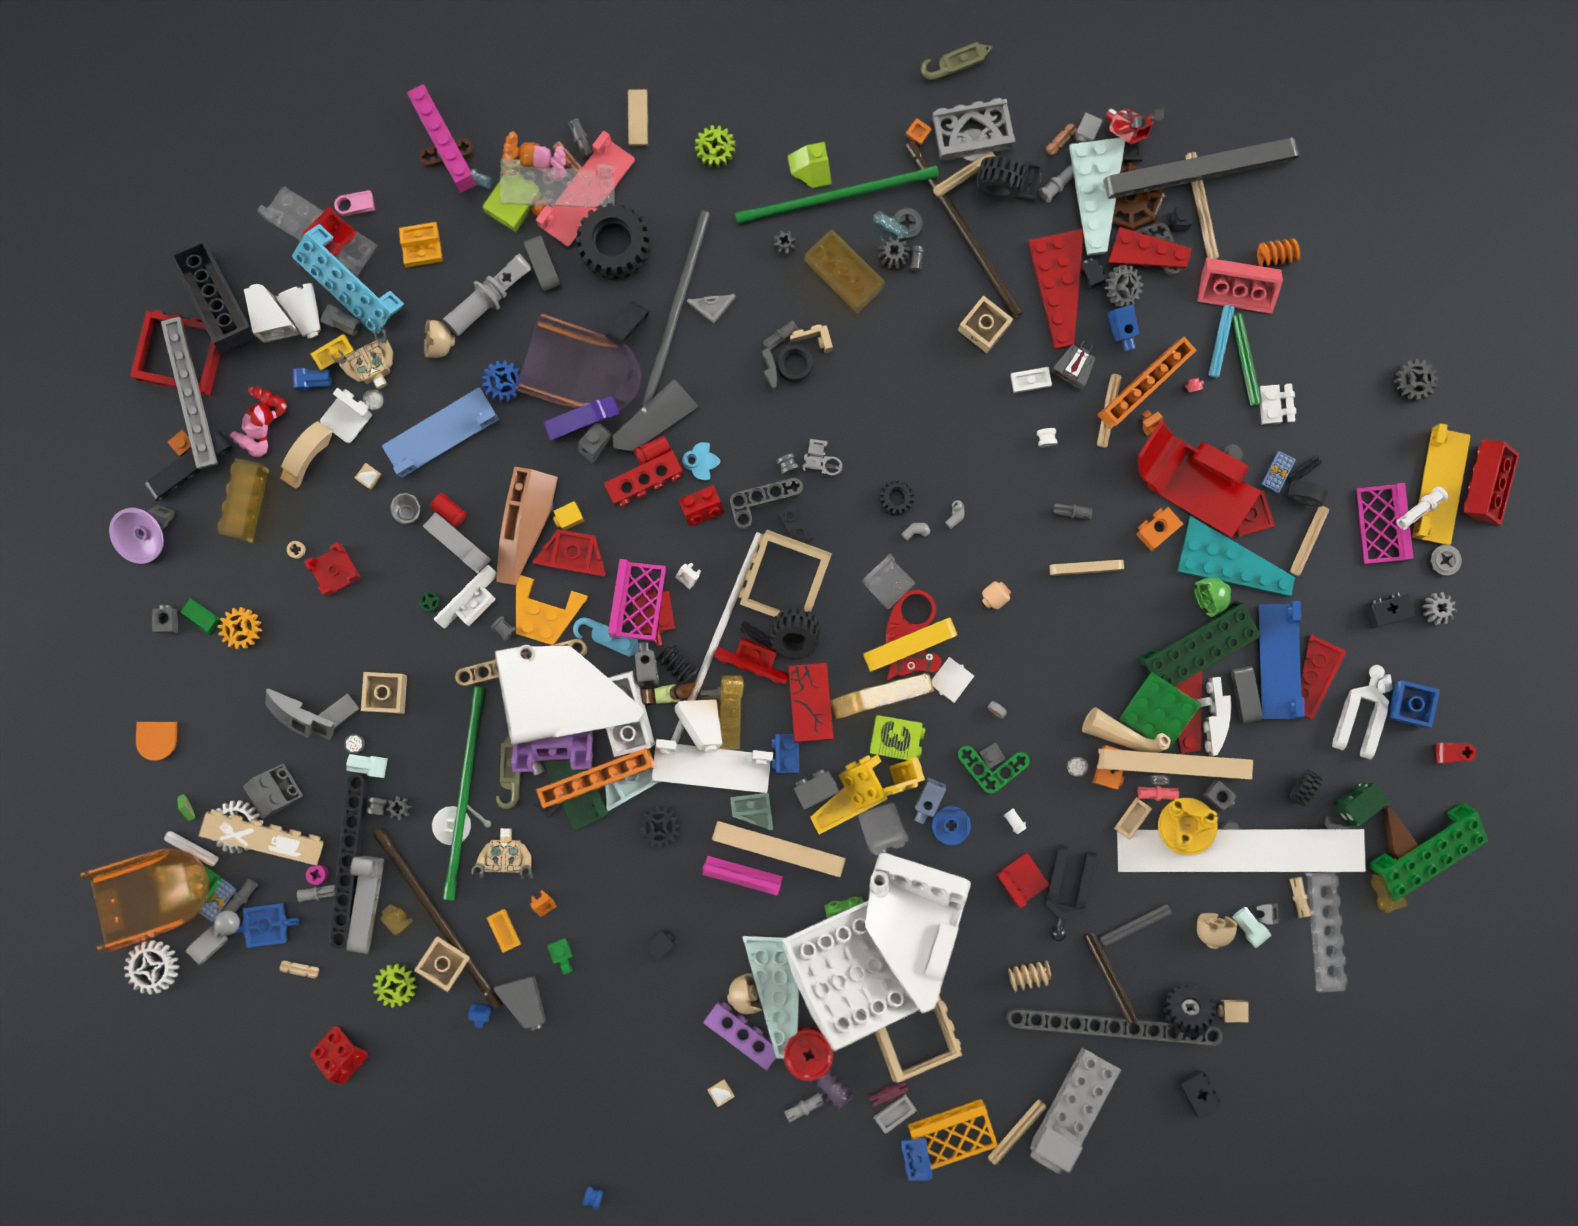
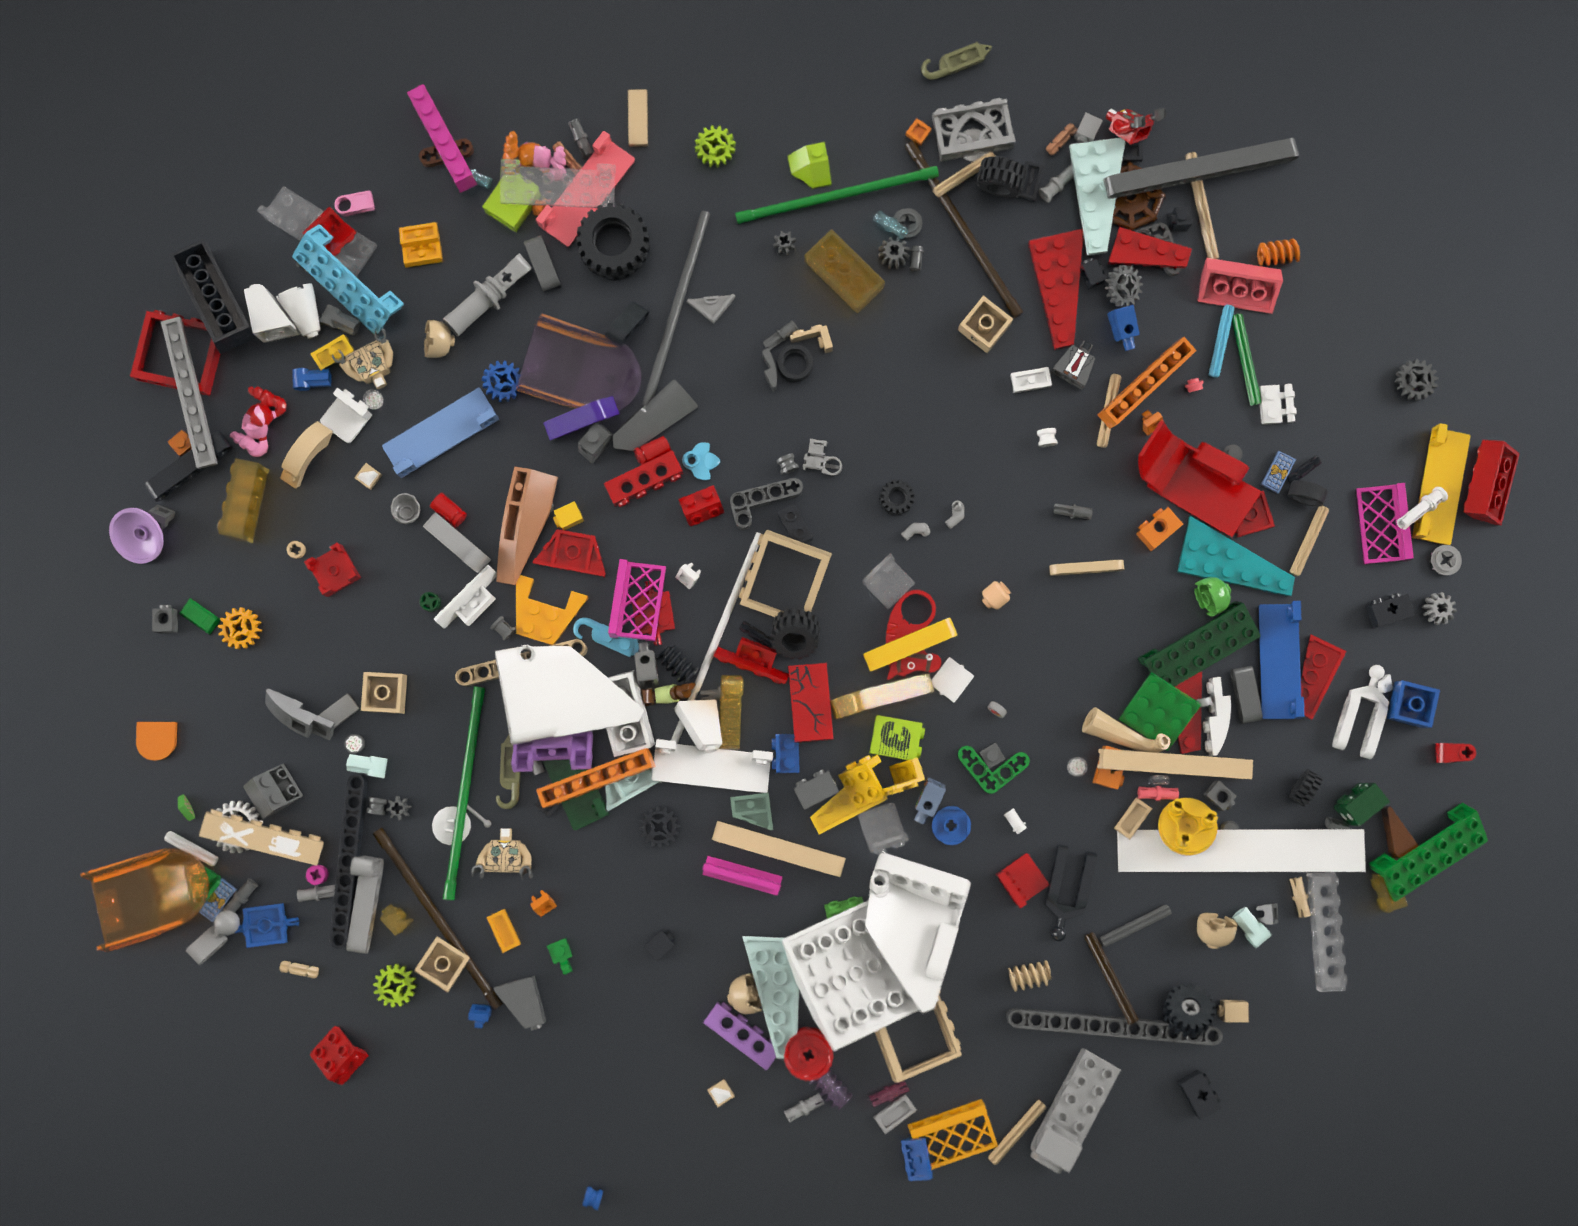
white gear [124,940,180,995] -> none

